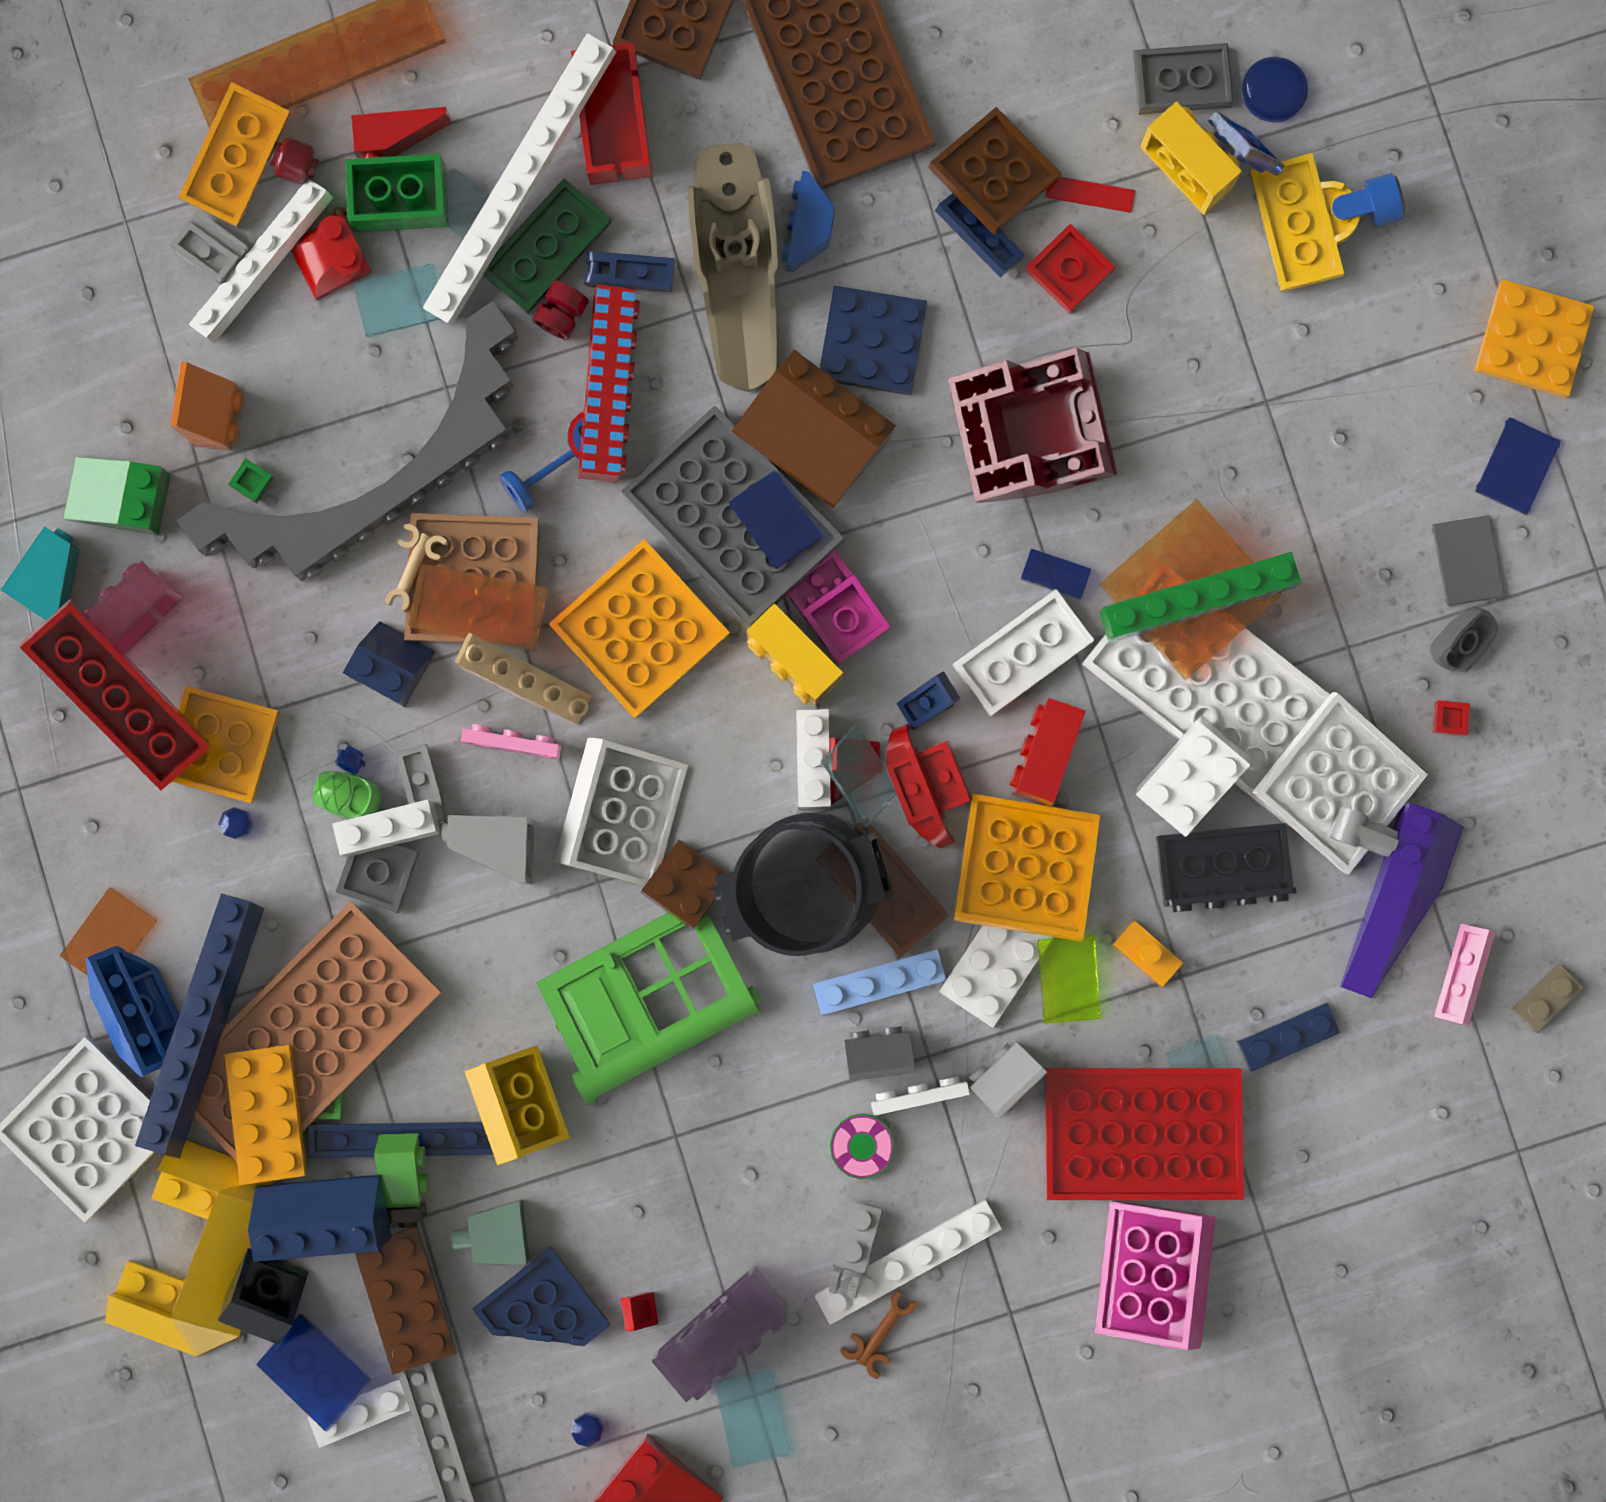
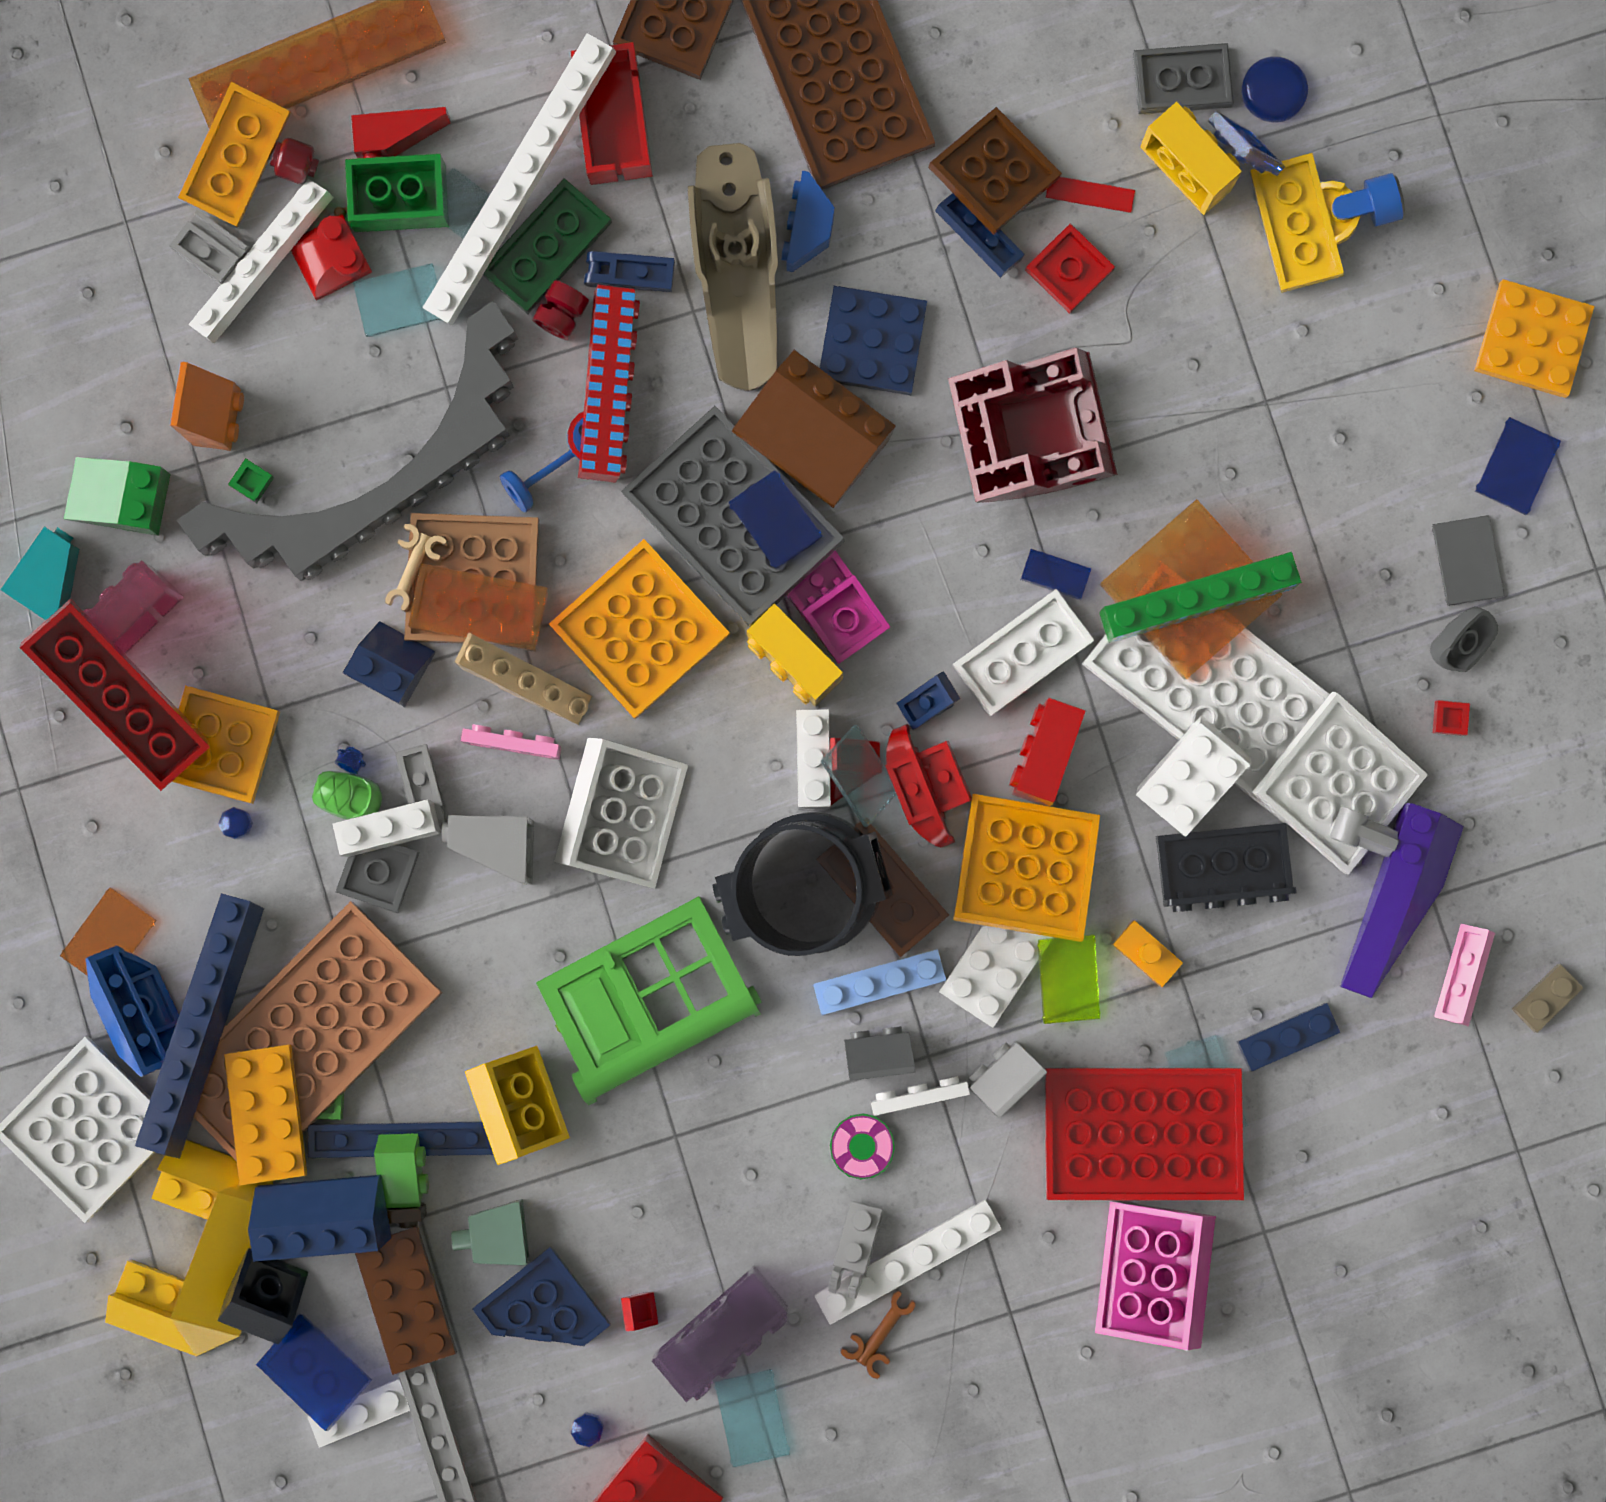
reddish brown plate [641,840,726,930] -> none

